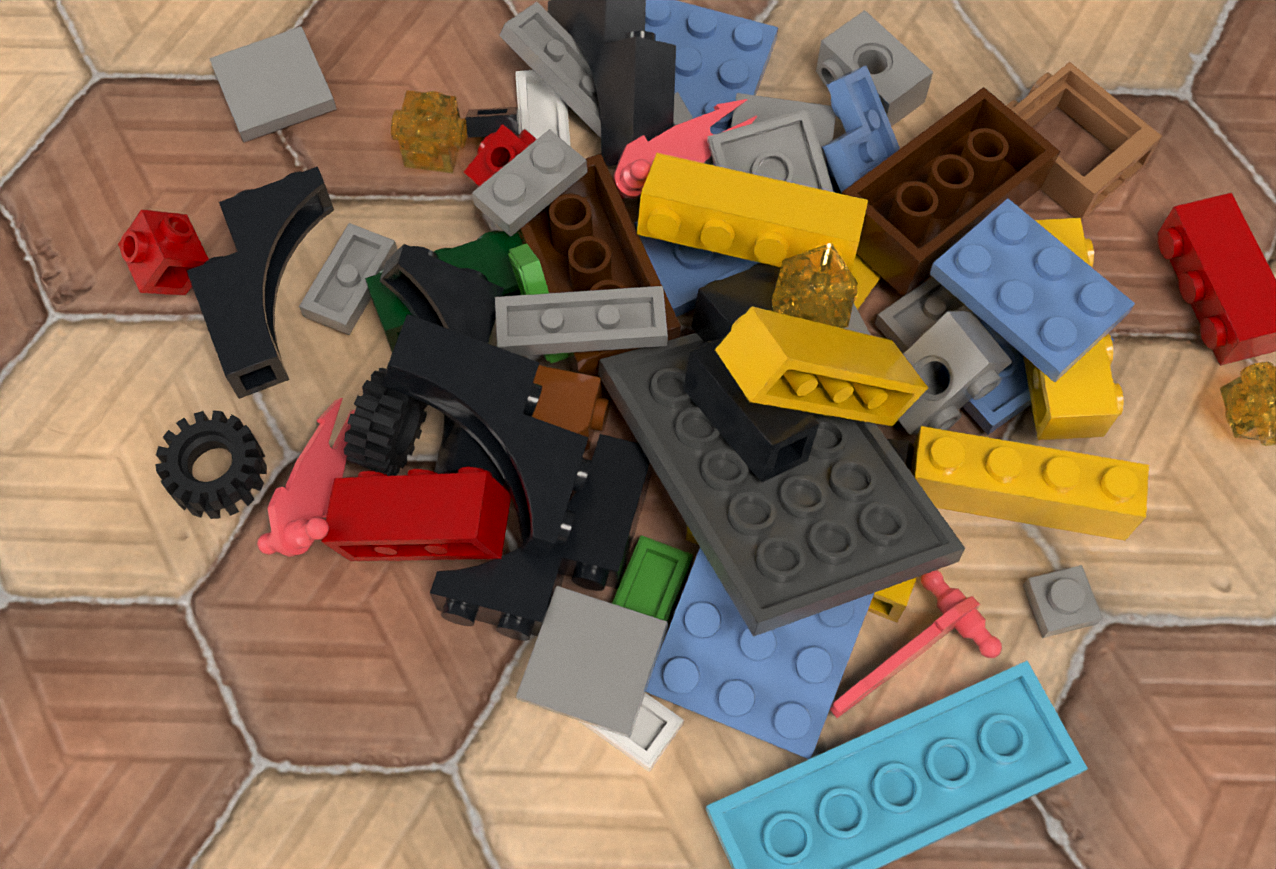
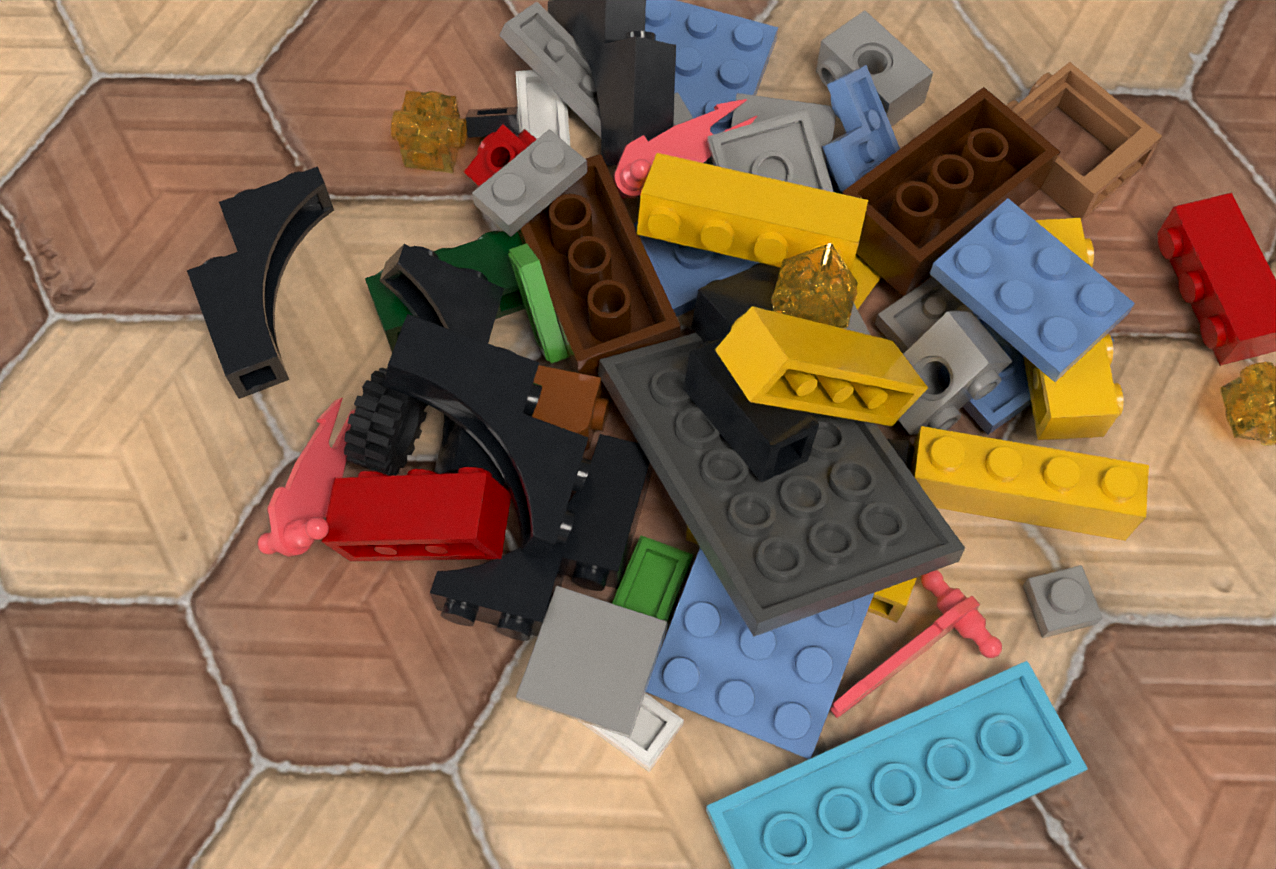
red brick [118,209,209,295] -> none
black tyre [155,410,267,519] -> none
light grey tile [209,26,337,142] -> none
light grey plate [299,223,398,335] -> none
light grey plate [495,286,668,356] -> none

